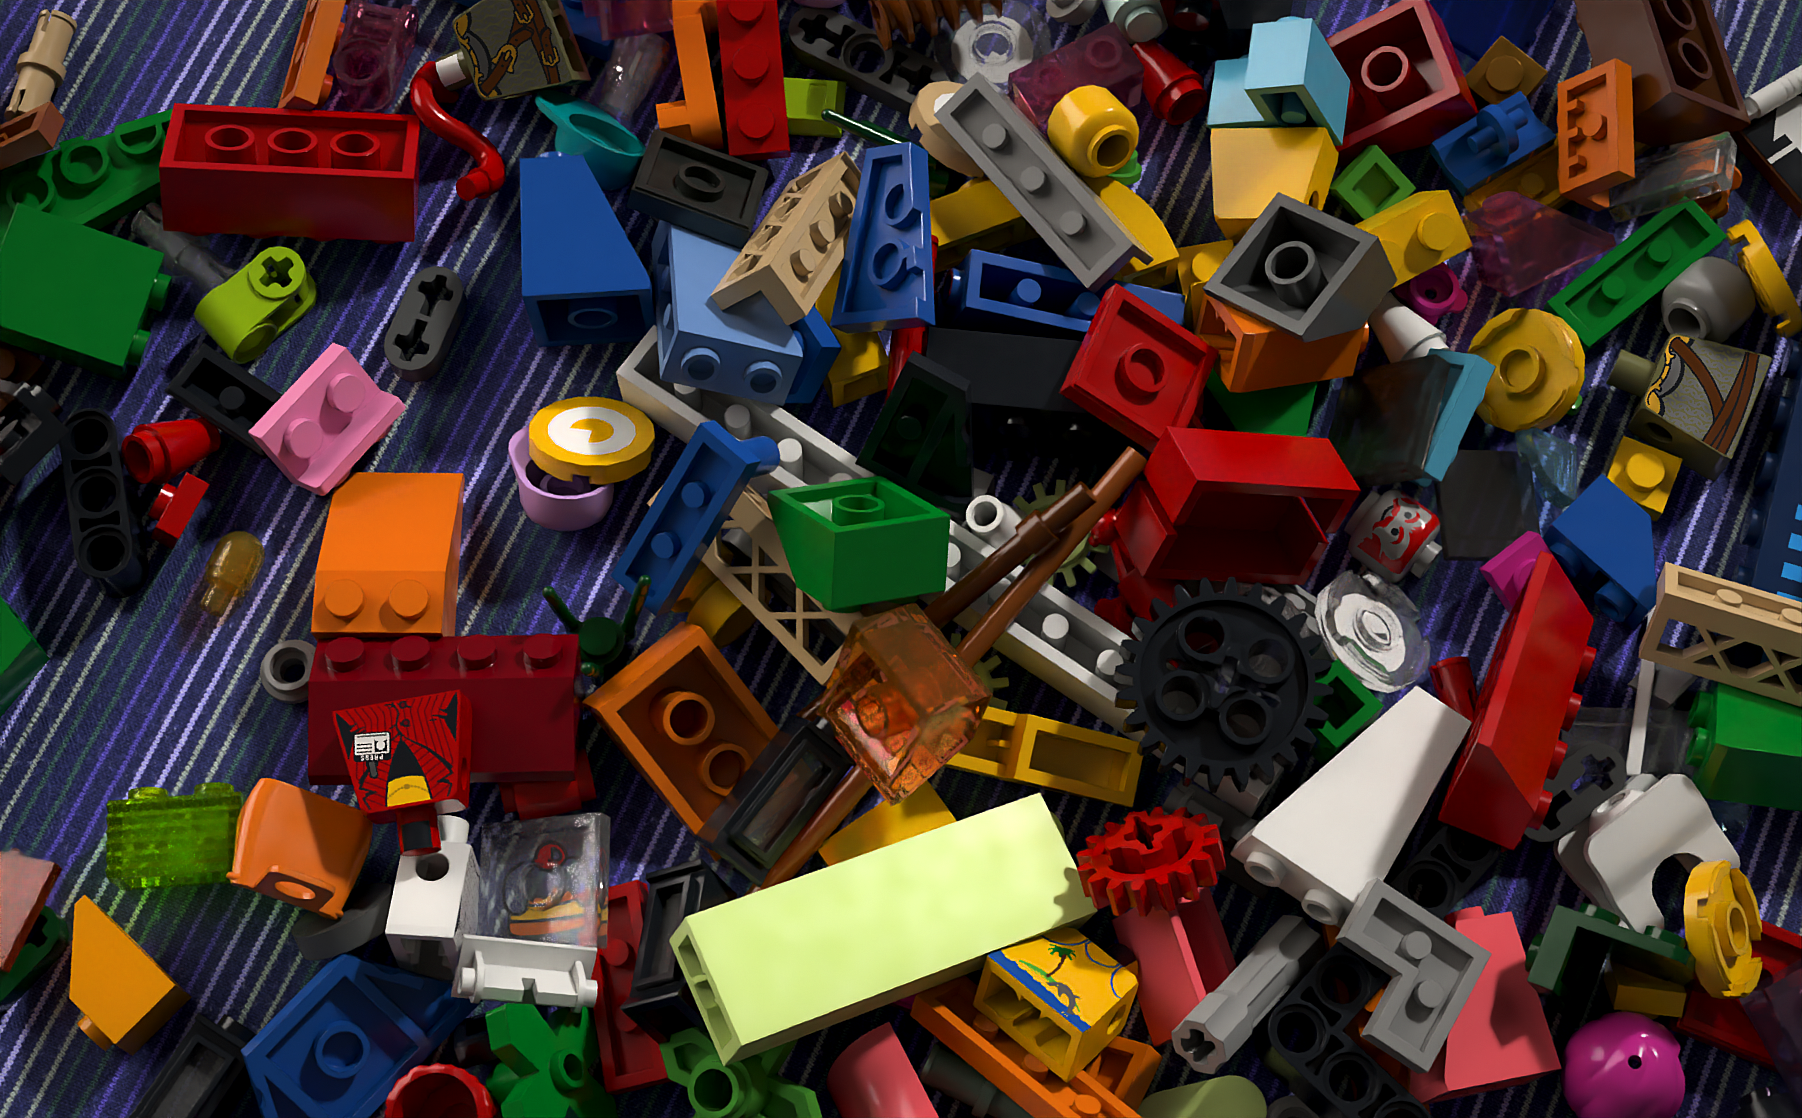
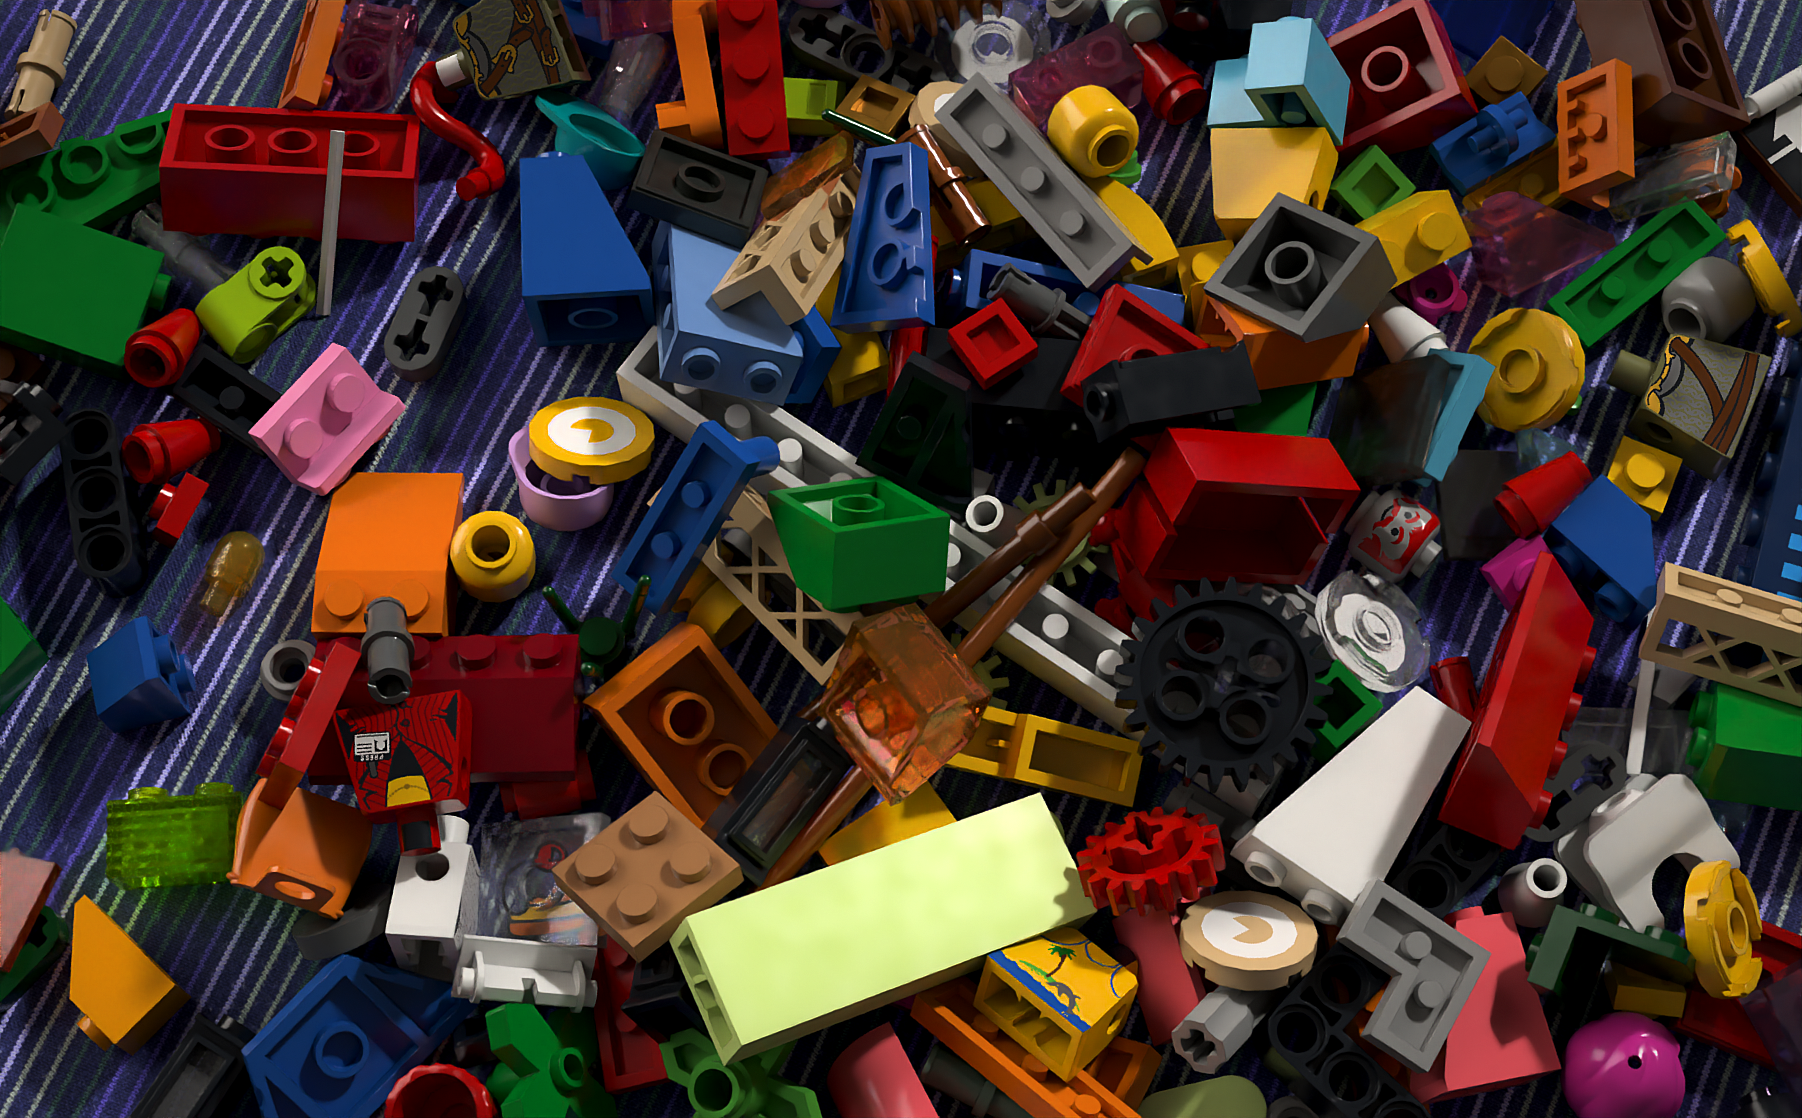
none -> blue slope [86,616,196,734]
none -> red cone [124,308,203,388]
none -> red plate [255,642,362,811]
none -> white piece [316,130,345,315]
none -> dark grey pin [360,597,415,705]
none -> yellow head [450,511,536,603]
none -> medium nougat plate [551,791,744,963]
none -> clear orange piece [761,130,854,221]
none -> pearl gold plate [834,74,916,147]
none -> dark orange pin [894,124,993,248]
none -> red plate [947,298,1039,390]
none -> dark grey axle [986,263,1092,341]
none -> black window [1080,340,1262,444]
none -> tan tile [1179,890,1318,991]
none -> red cone [1492,451,1593,540]
none -> cone [1498,858,1567,928]

